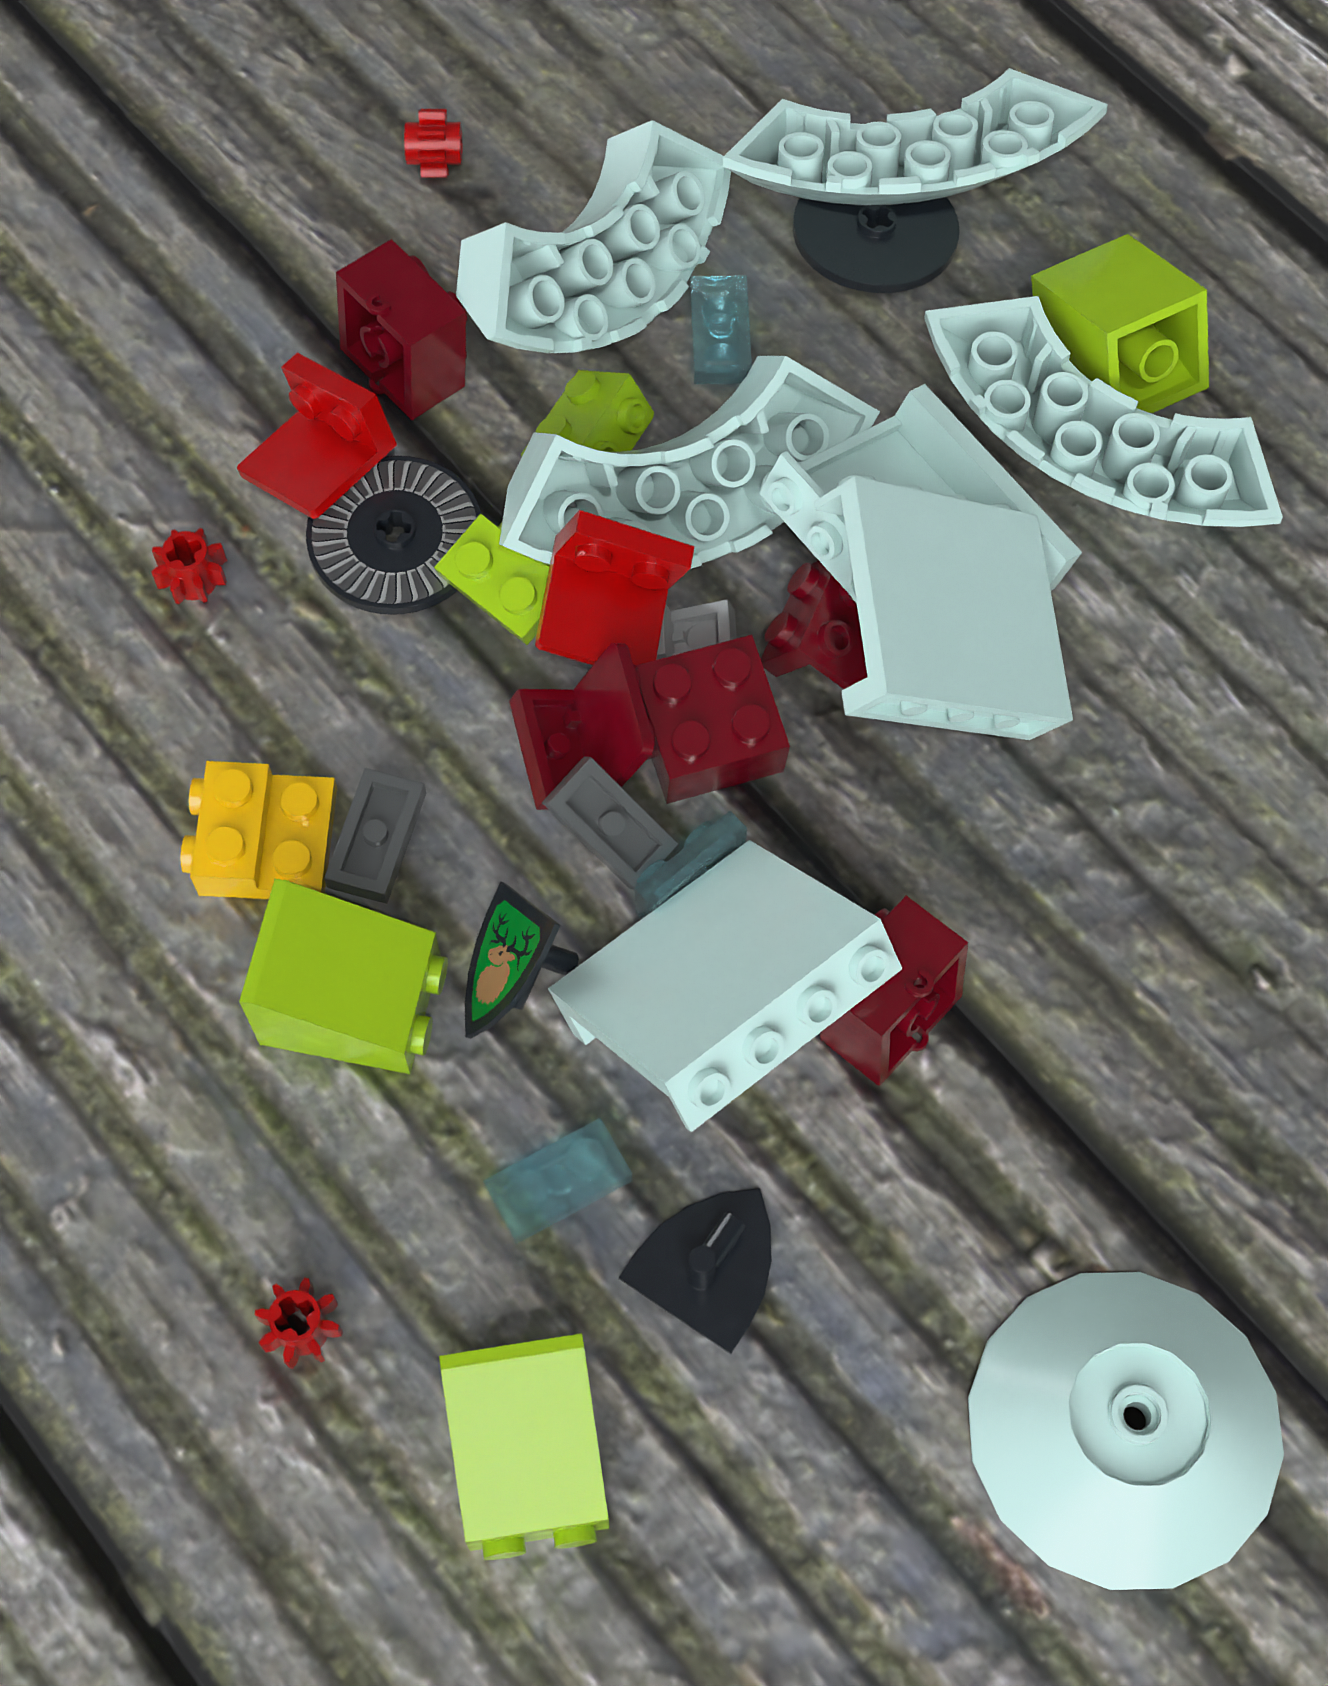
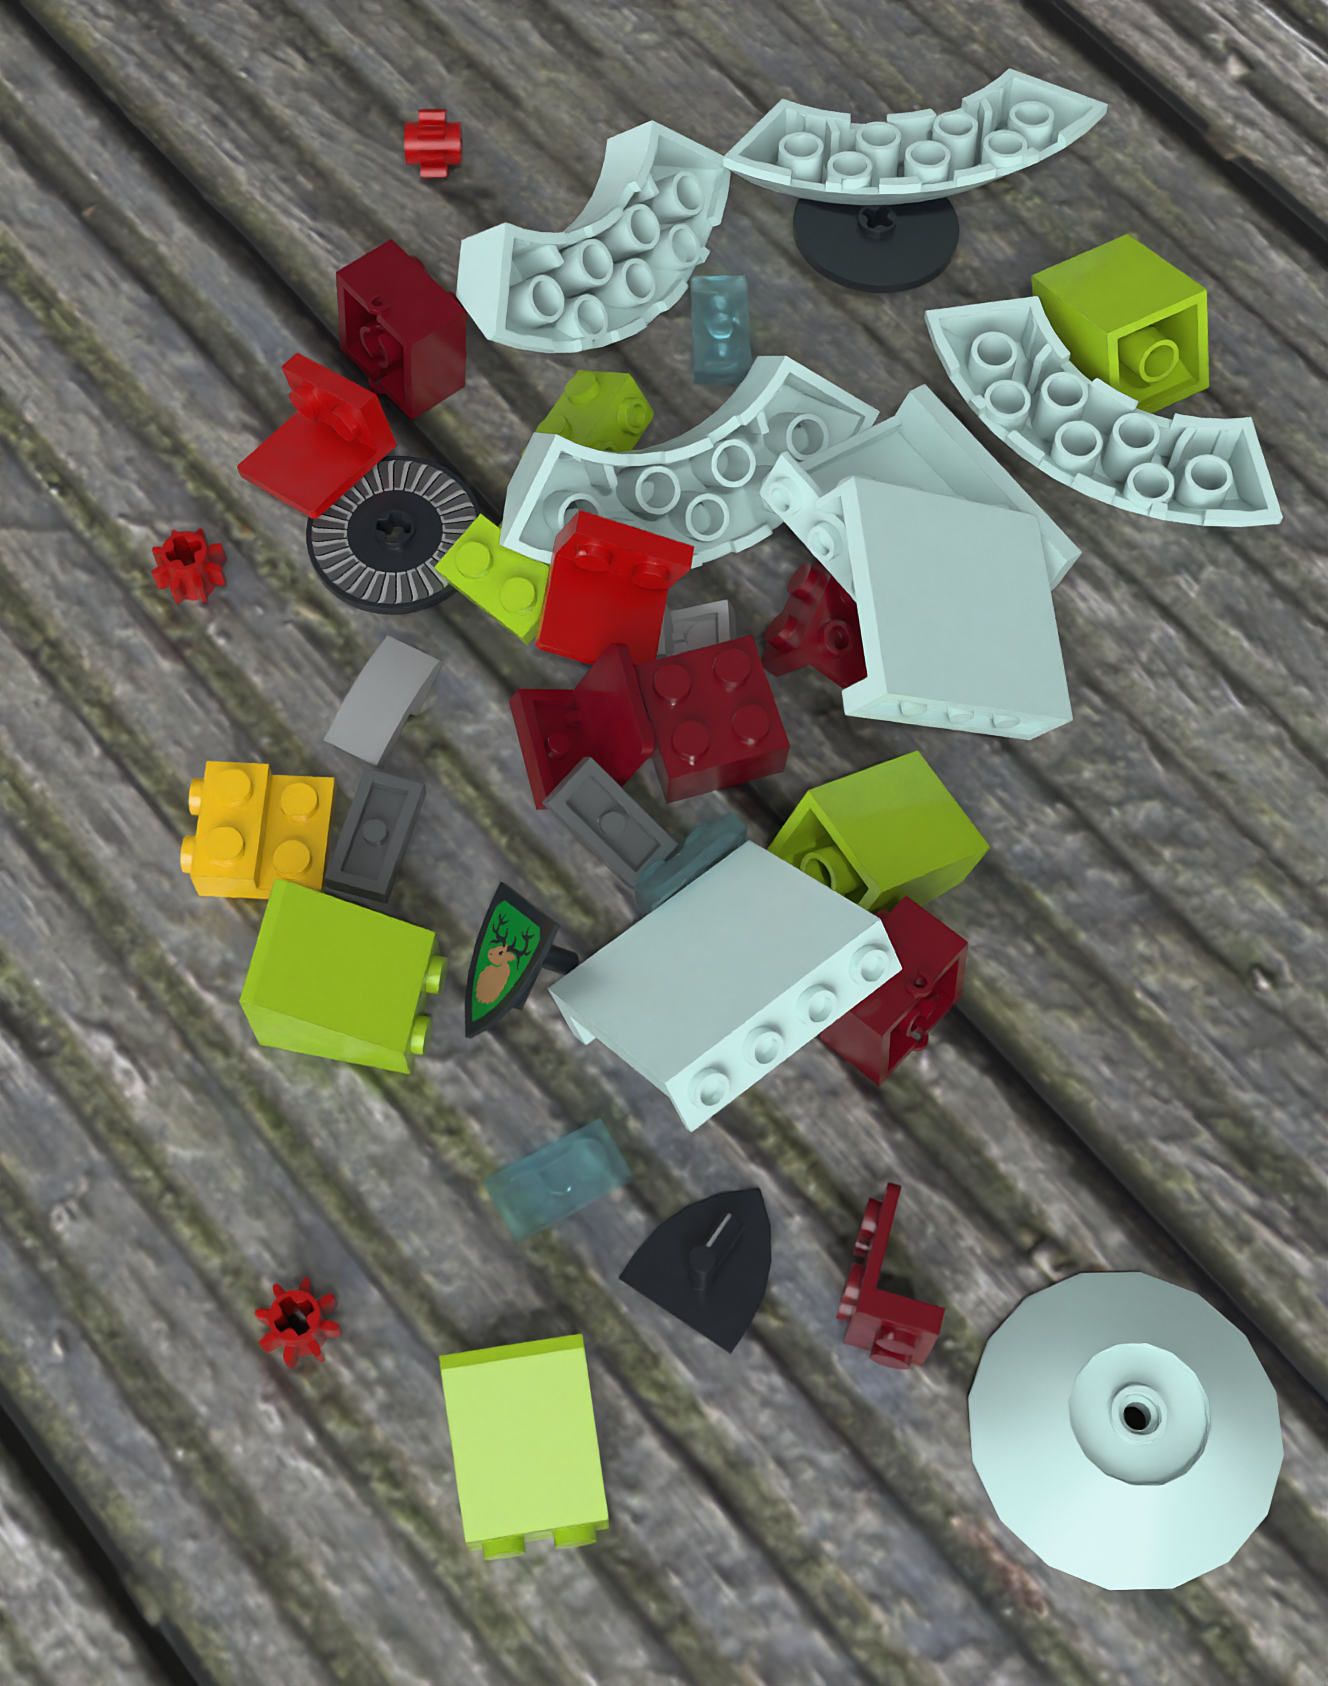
none -> light grey slope [323,635,443,769]
none -> lime slope [767,750,990,915]
none -> dark red bracket [836,1182,946,1370]

